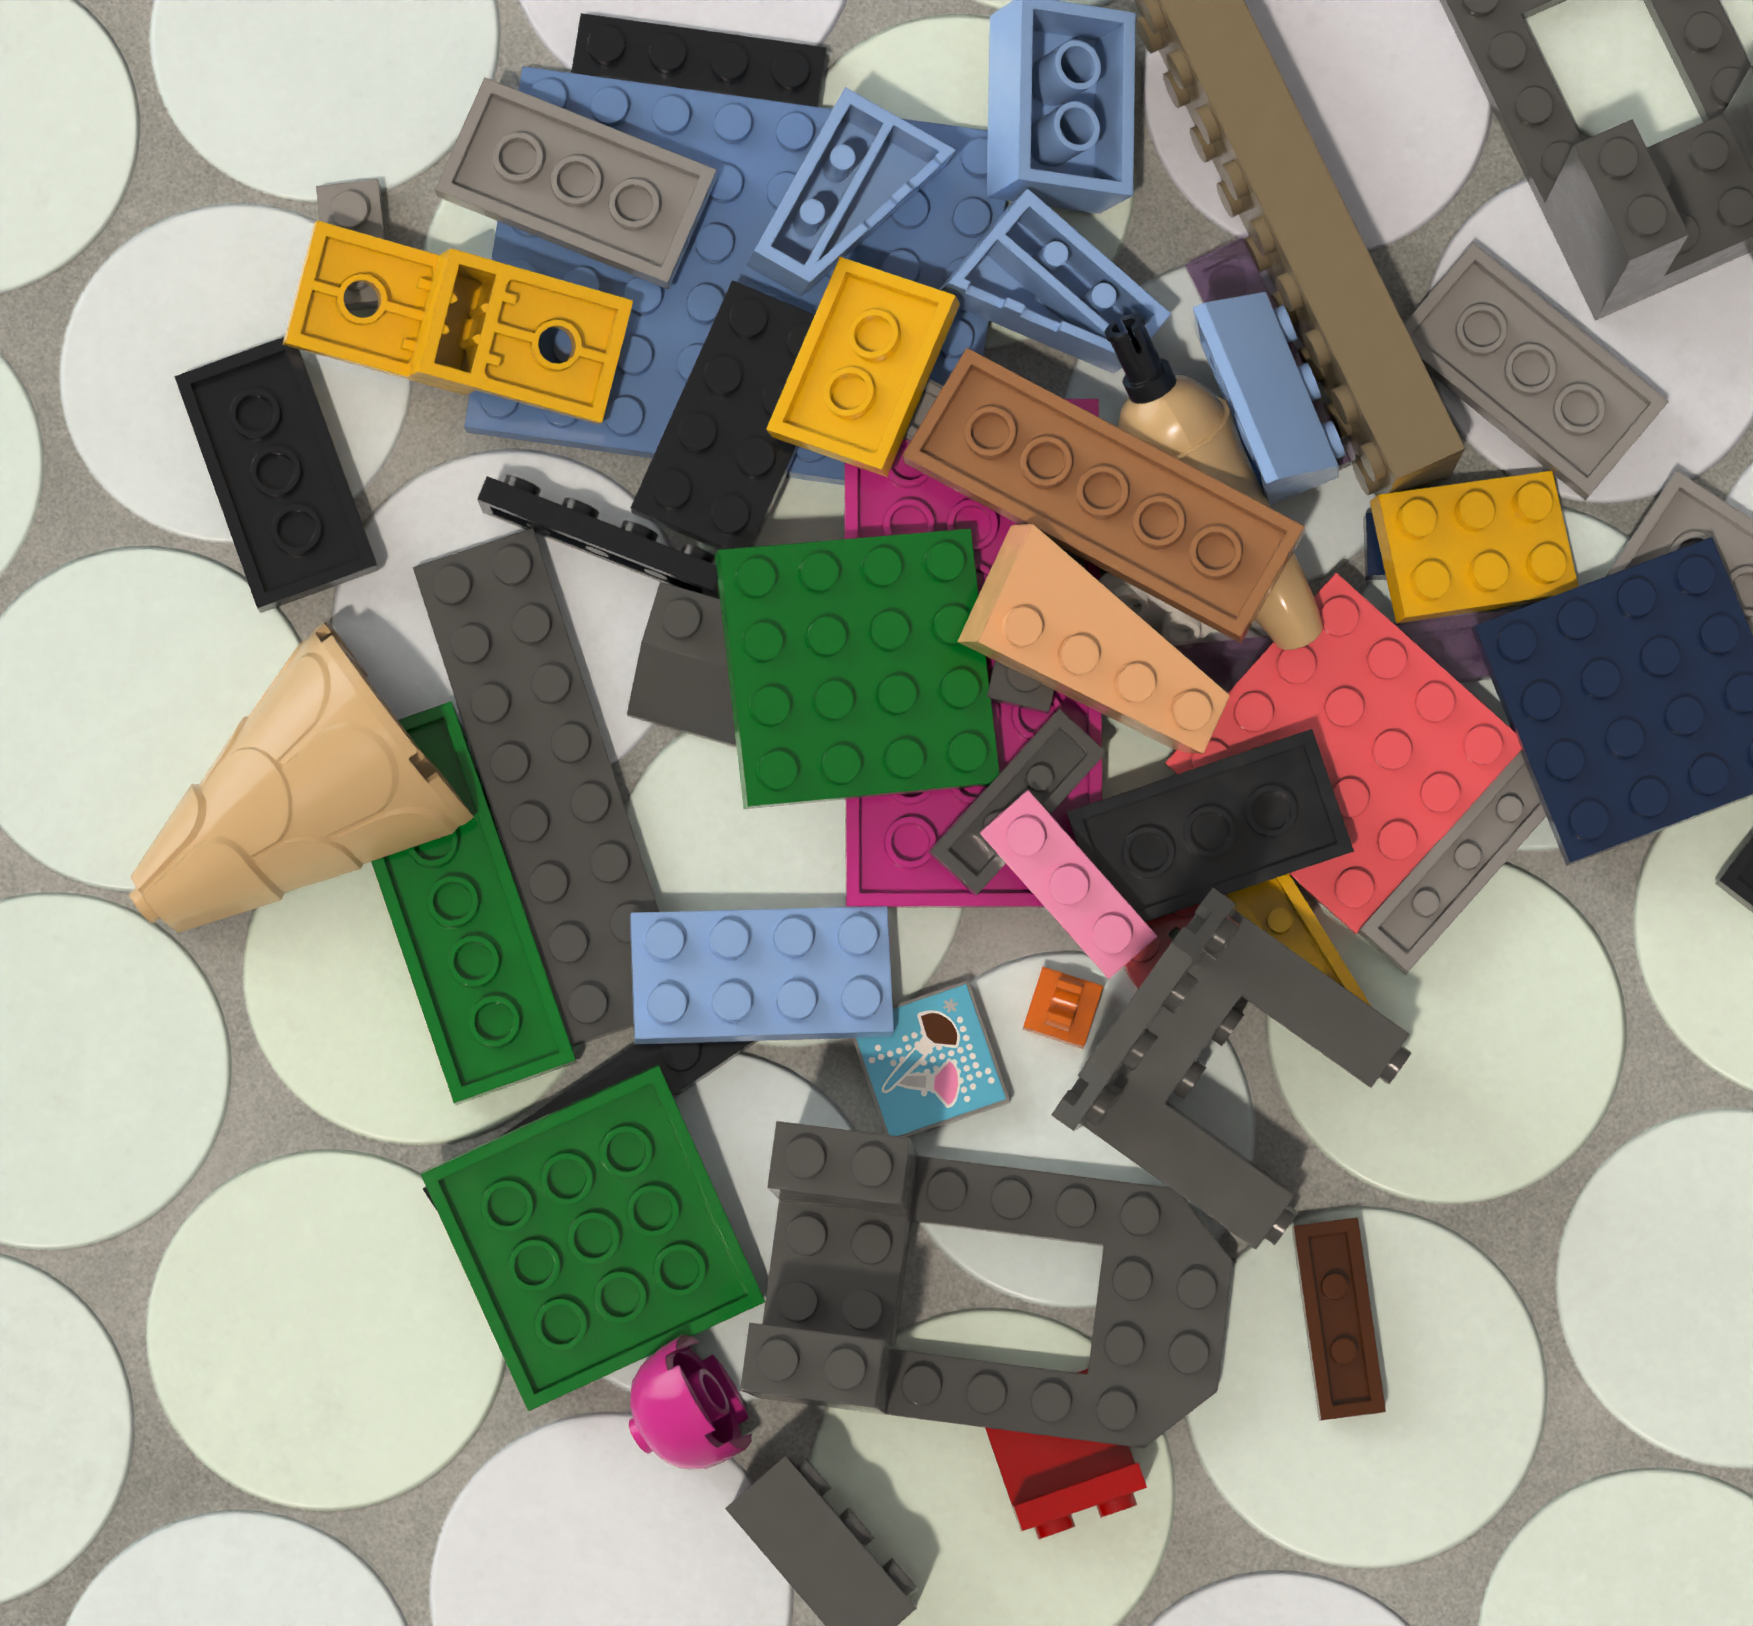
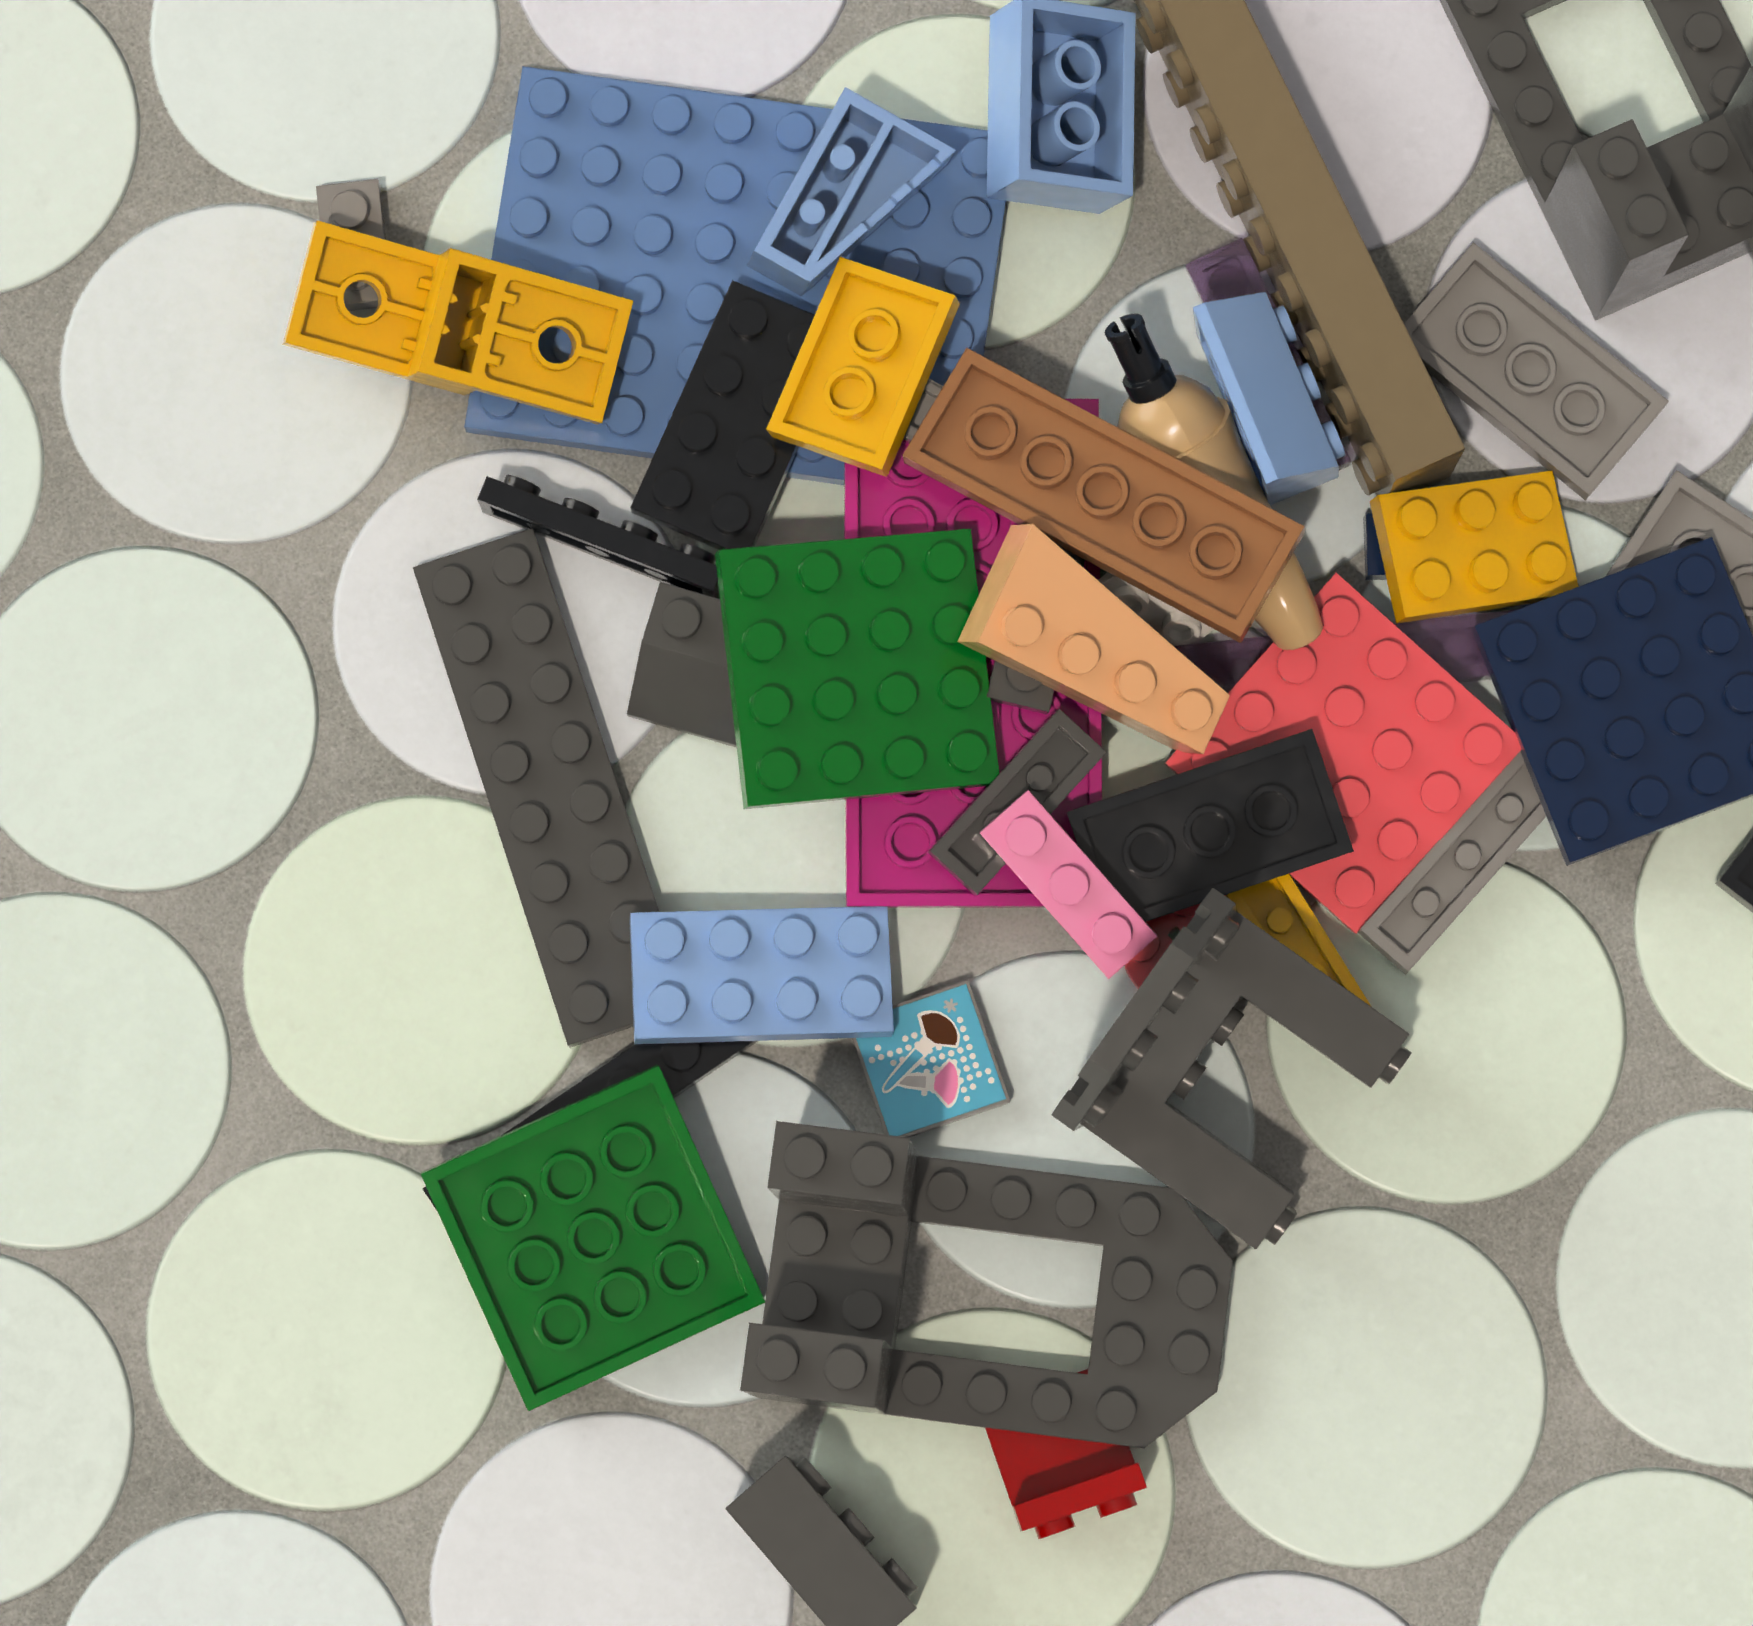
tan cone [128,622,474,933] -> none
black plate [174,337,380,613] -> none
green plate [371,701,577,1105] -> none
light grey plate [435,77,718,289] -> none
black plate [571,13,827,107] -> none
dark pink cylinder [628,1335,752,1470] -> none
light blue wedge [939,188,1171,374] -> none
orange tile [1022,966,1103,1049] -> none
reddish brown plate [1292,1217,1386,1421] -> none

